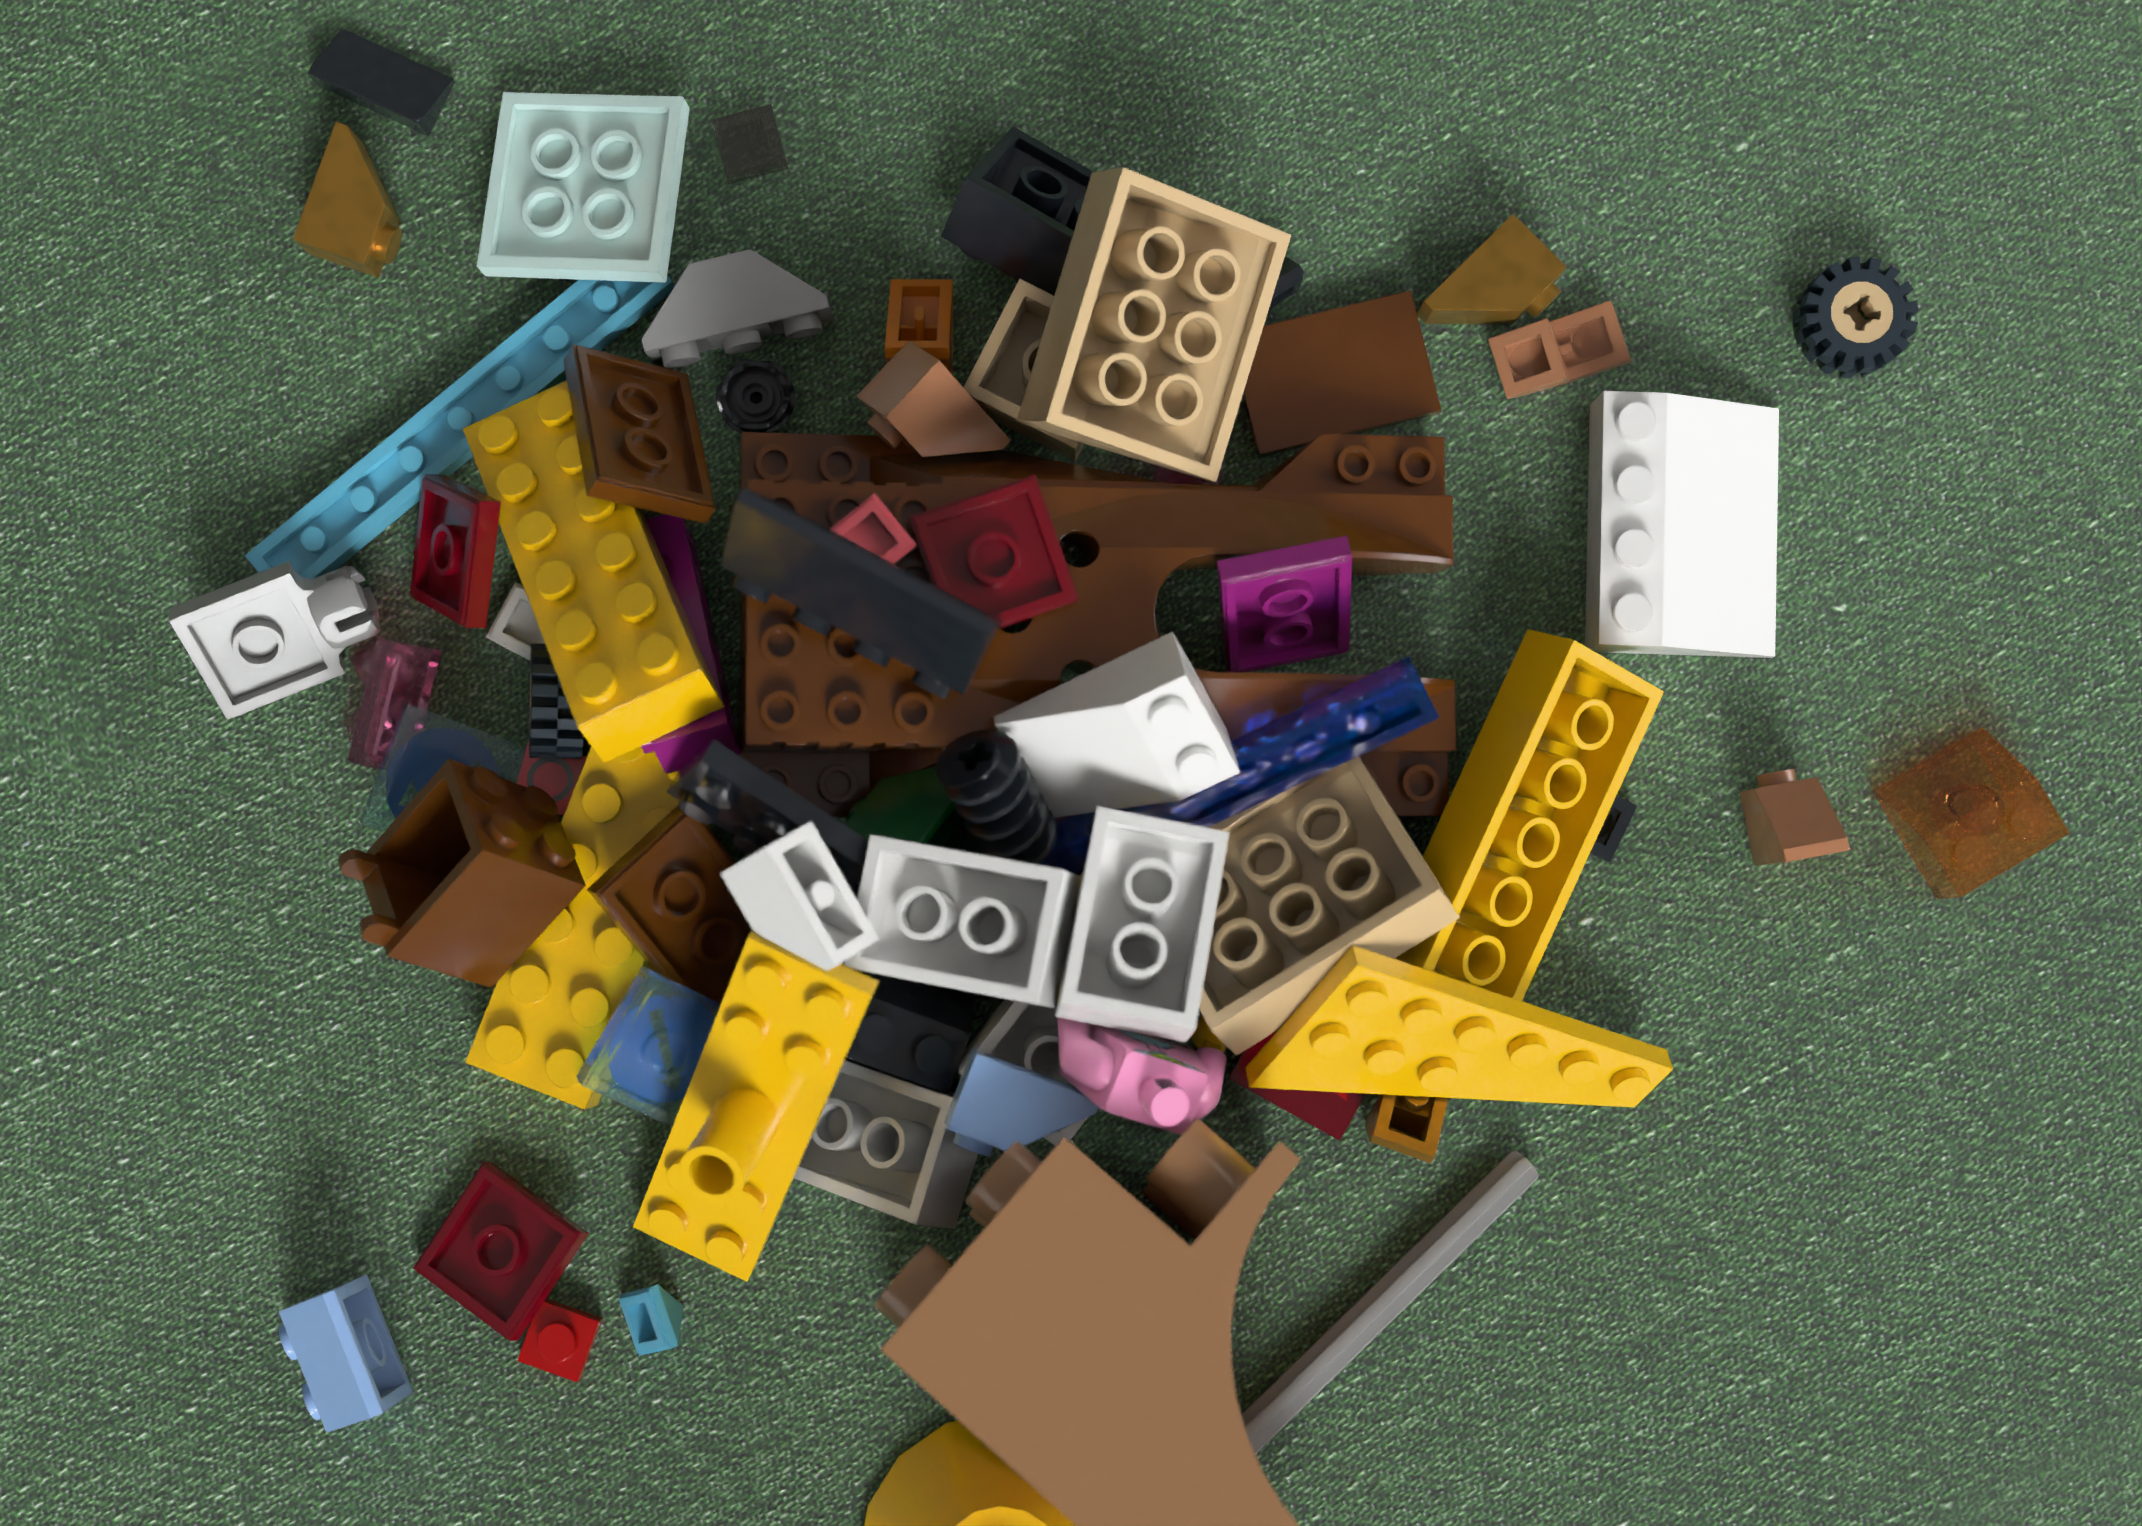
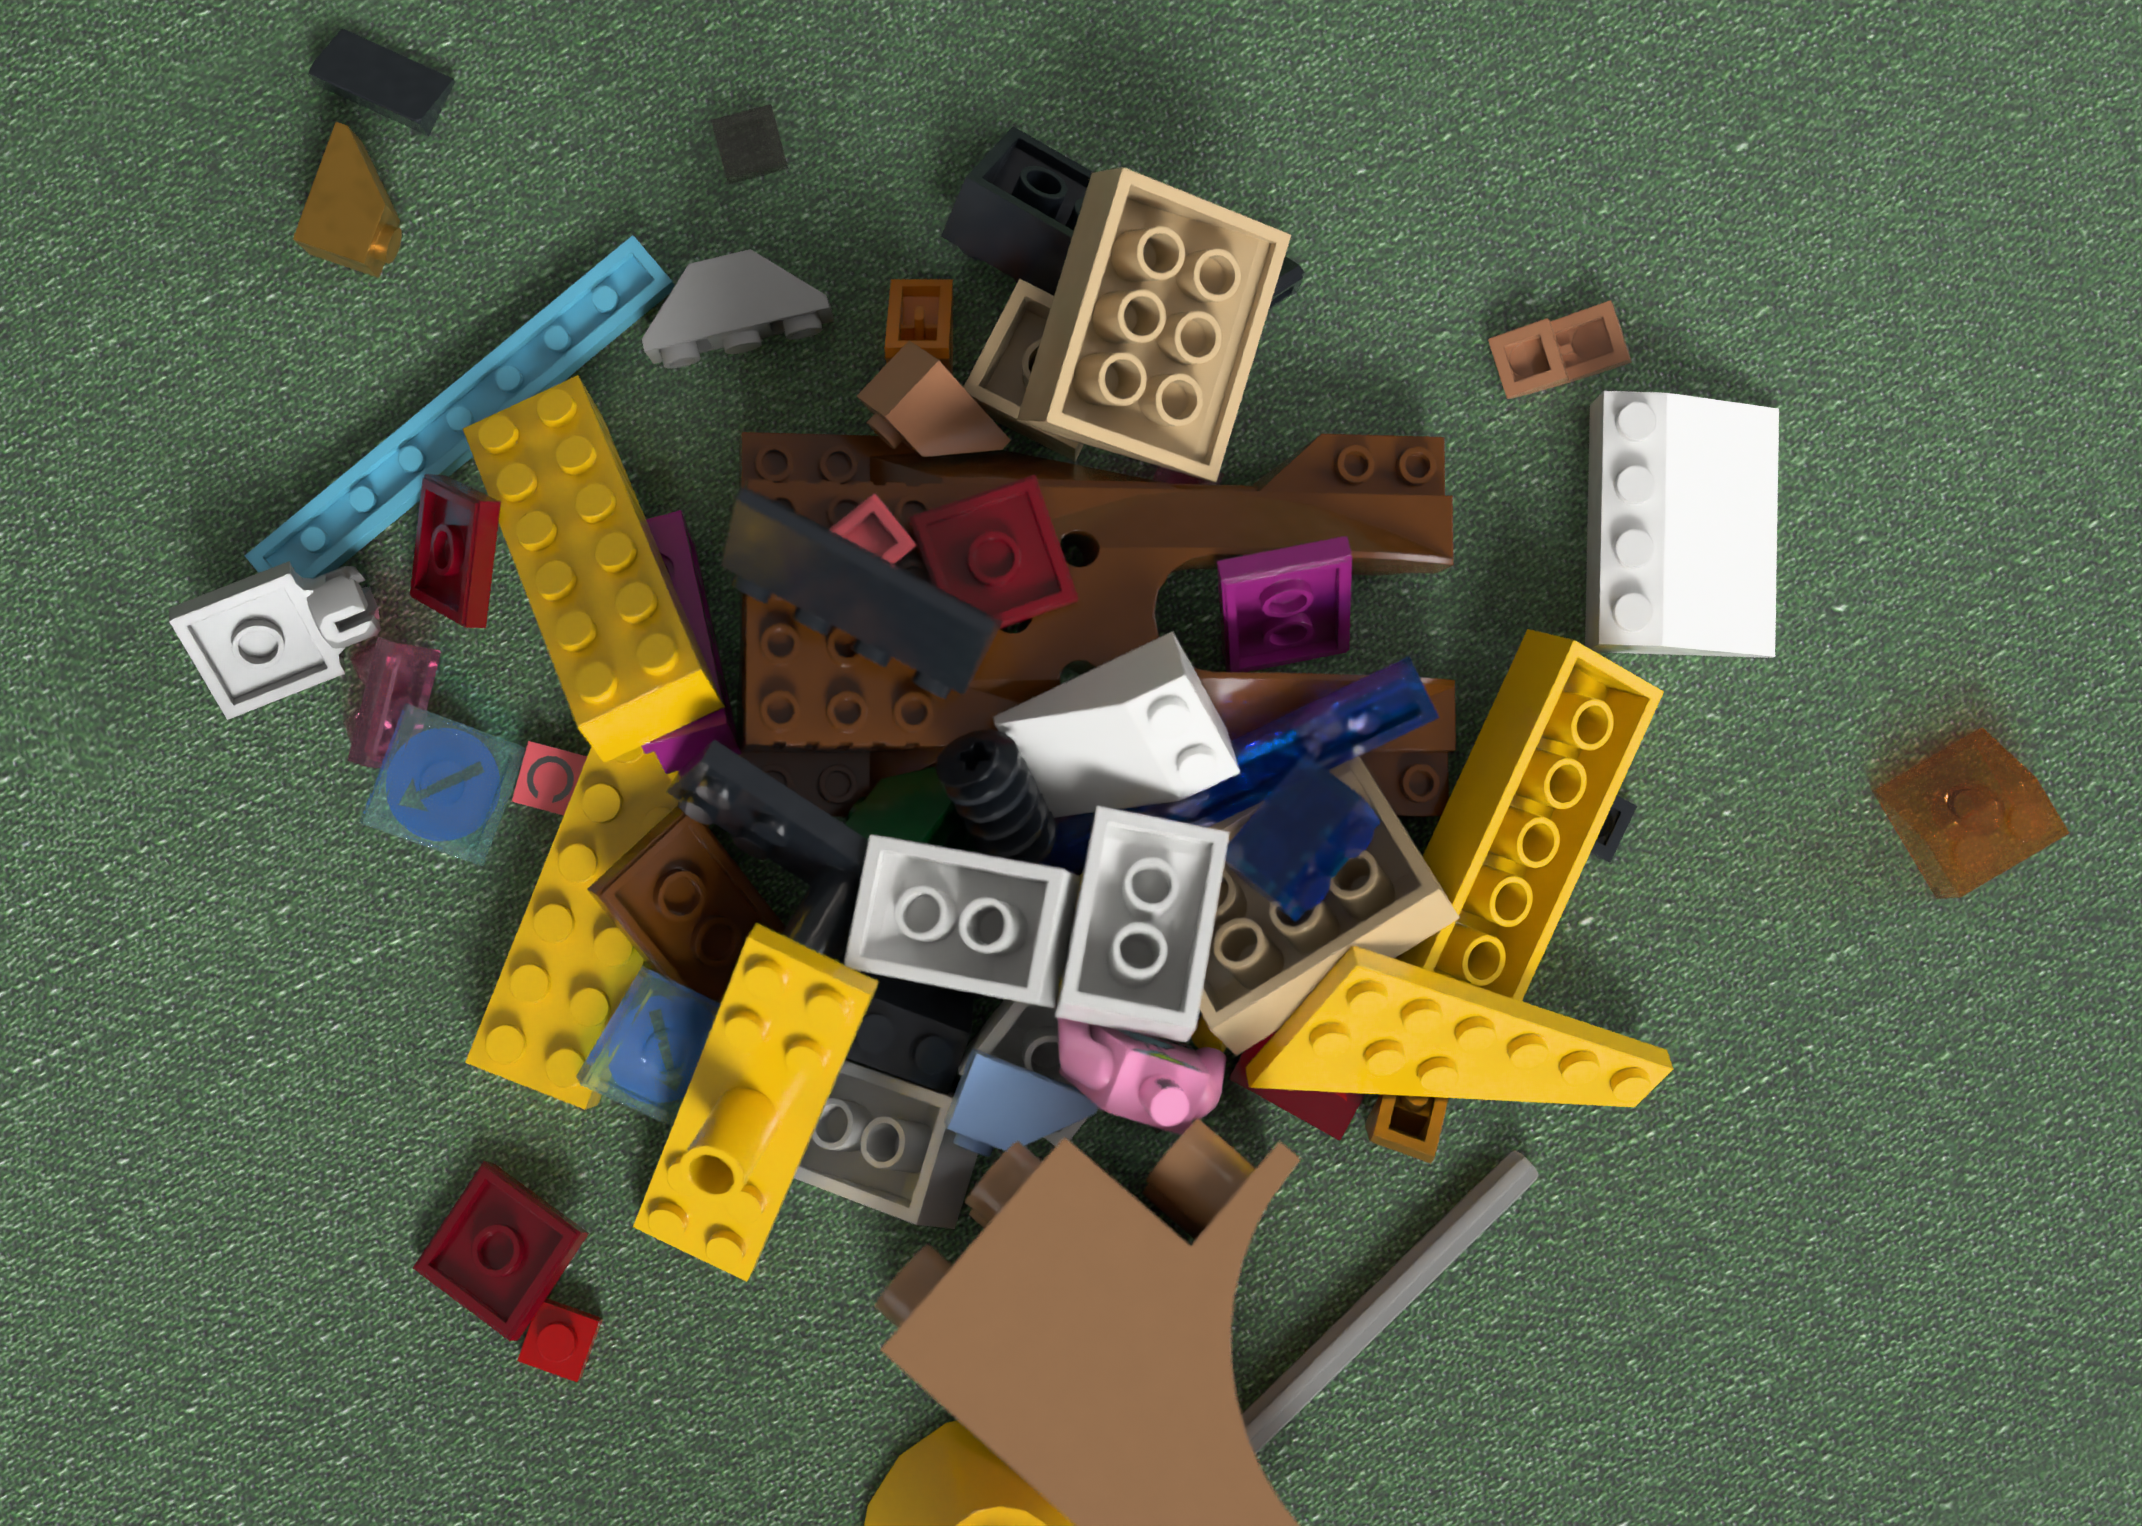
light blue slope [279,1274,413,1433] -> none
reddish brown container [338,758,586,988] -> none
light aqua plate [477,92,690,283] -> none
white tile [486,582,545,660] -> none
black wheel [529,643,583,759] -> none
reddish brown tile [564,344,716,523] -> none
medium azure slope [619,1284,683,1356] -> none
black plate [716,359,795,434] -> none
white slope [720,821,879,971] -> none
reddish brown tile [1242,290,1441,458] -> none
pearl gold slope [1417,214,1567,324] -> none
nougat slope [1739,769,1850,866] -> none
black wheel [1793,256,1919,378] -> none
none -> clear blue brick [1224,754,1381,922]

